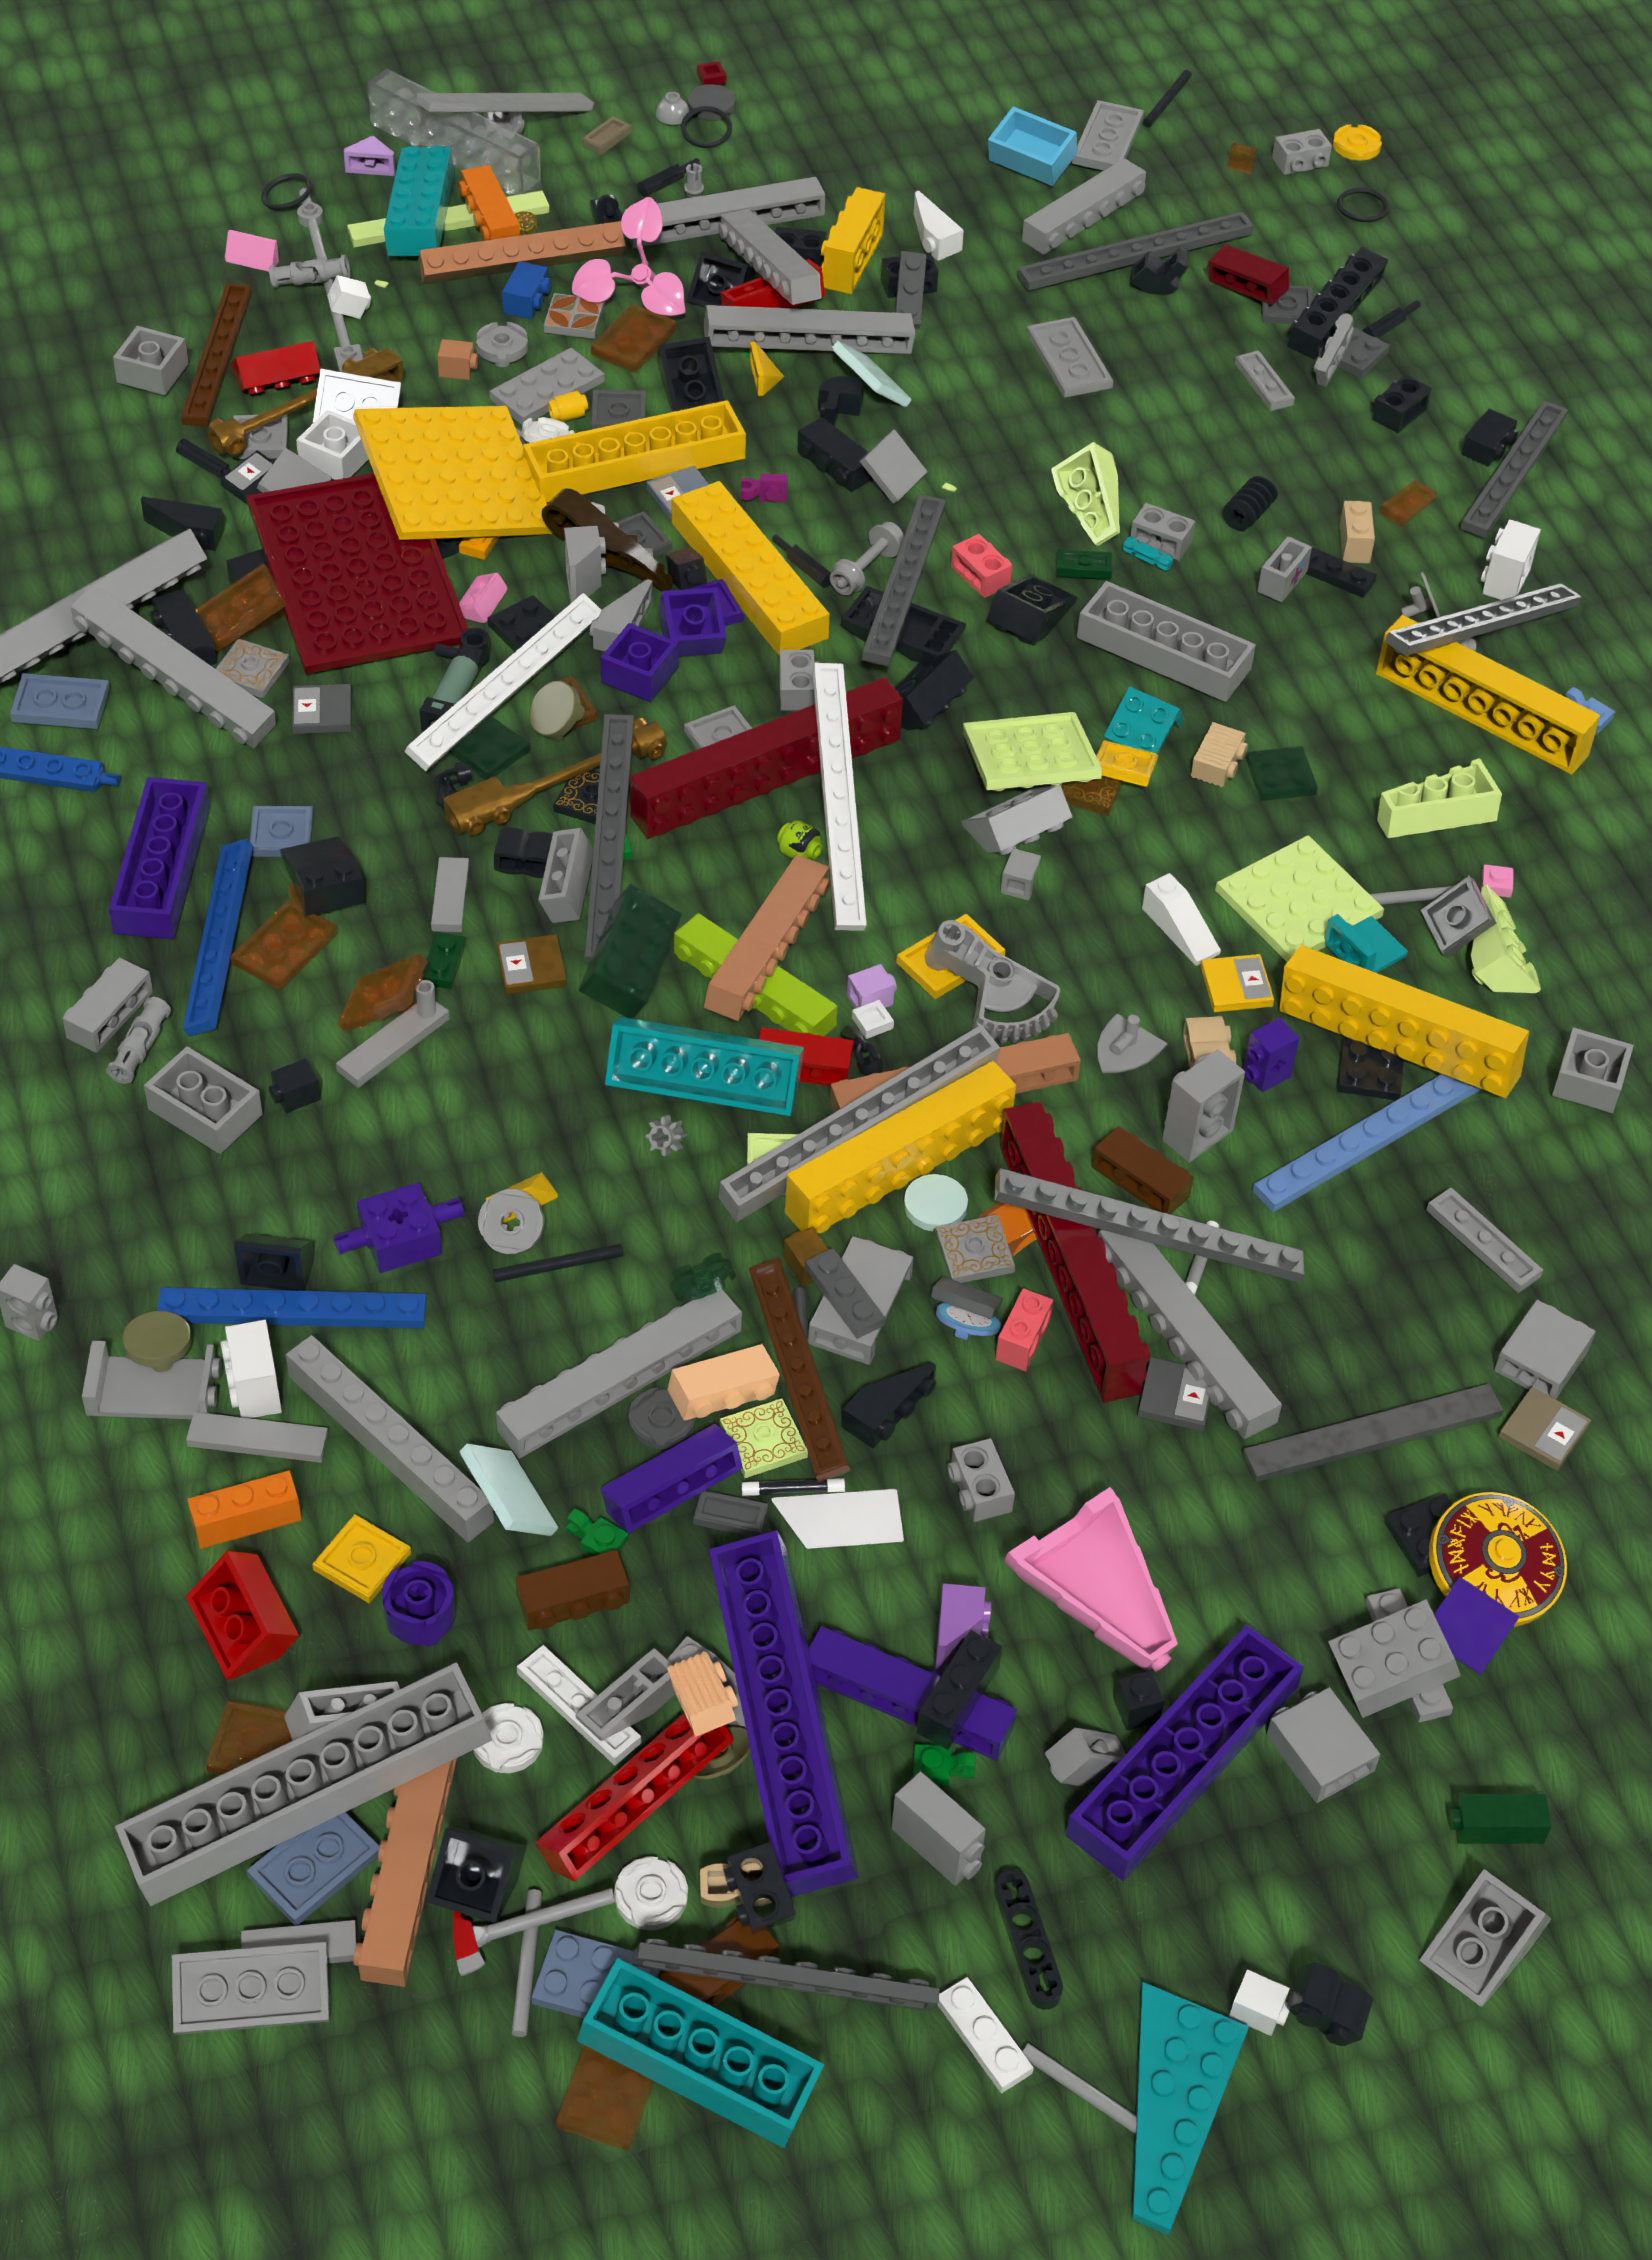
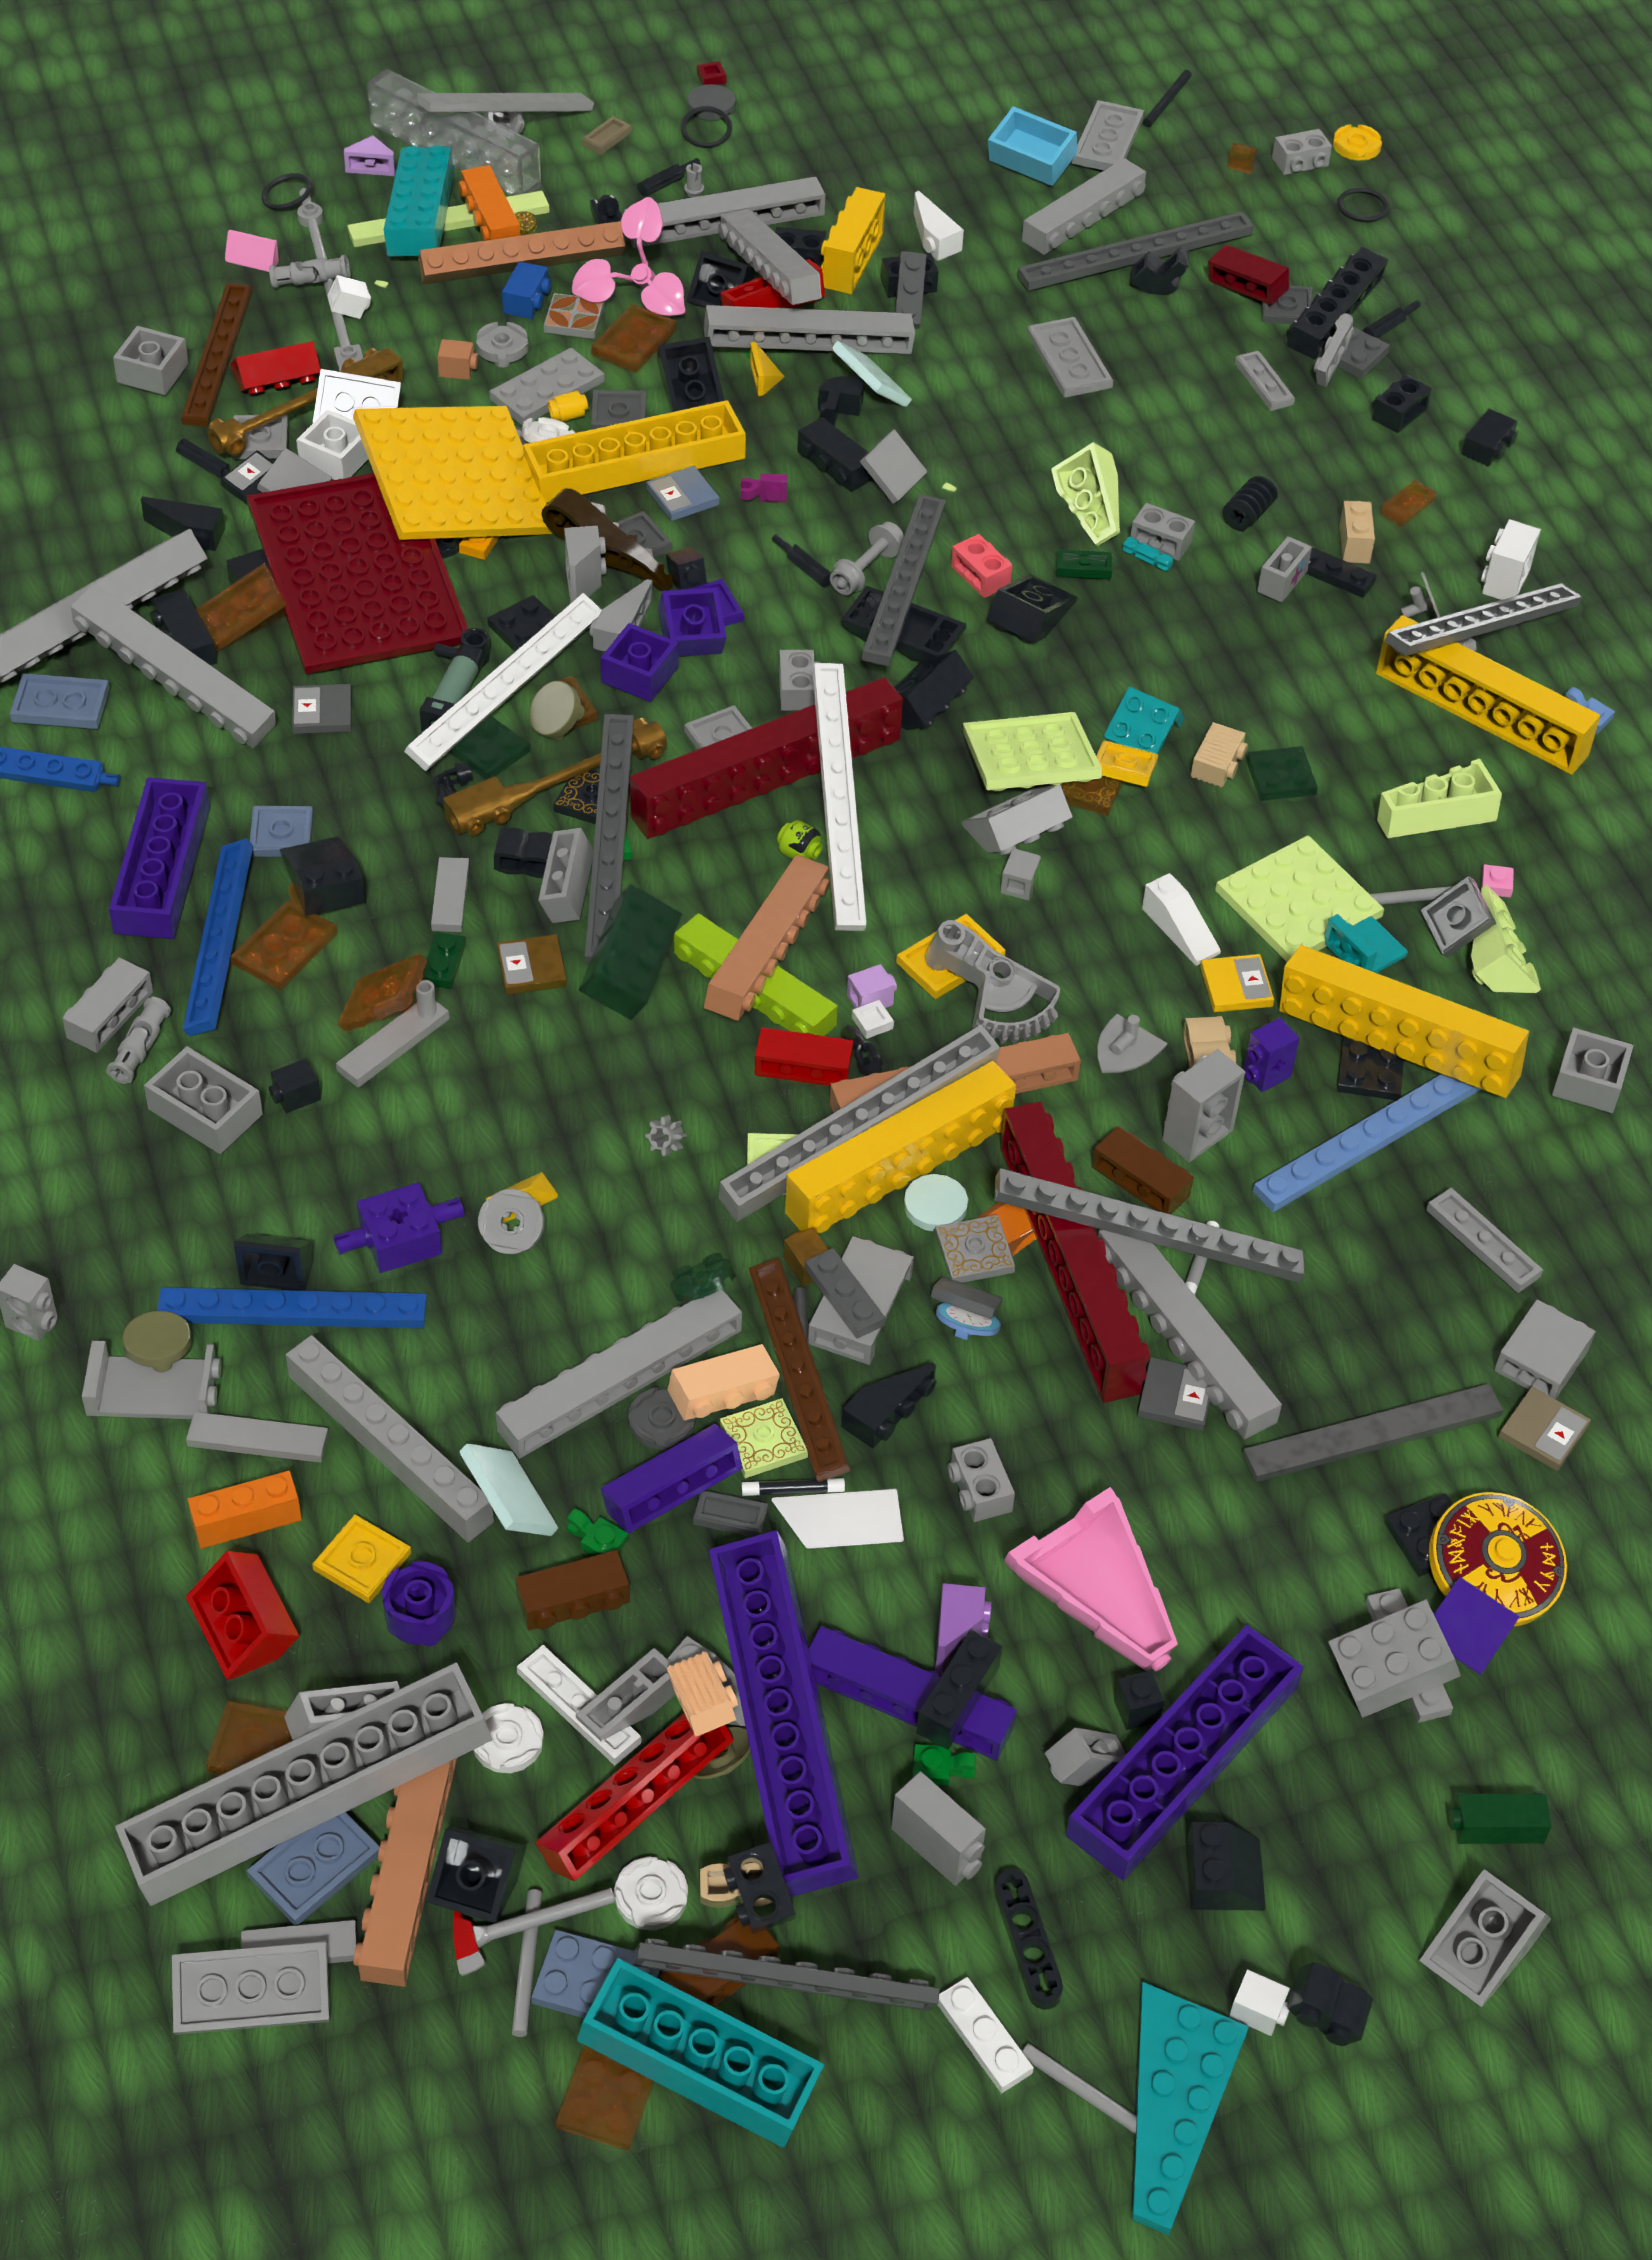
light grey plate [216,639,290,698] -> none
white brick [221,1320,282,1418] -> none
bright pink slope [459,573,507,623] -> none
black bar [493,1244,623,1283] -> none
teal brick [605,1017,804,1116] -> none
light grey brick [656,92,689,126] -> none
yellow brick [672,481,830,655] -> none
coral brick [995,1288,1054,1372] -> none
light grey brick [1077,581,1256,702] -> none
light grey brick [1266,1687,1380,1803] -> none
dark grey plate [1461,401,1568,538] -> none
none -> black slope [1186,1822,1266,1911]

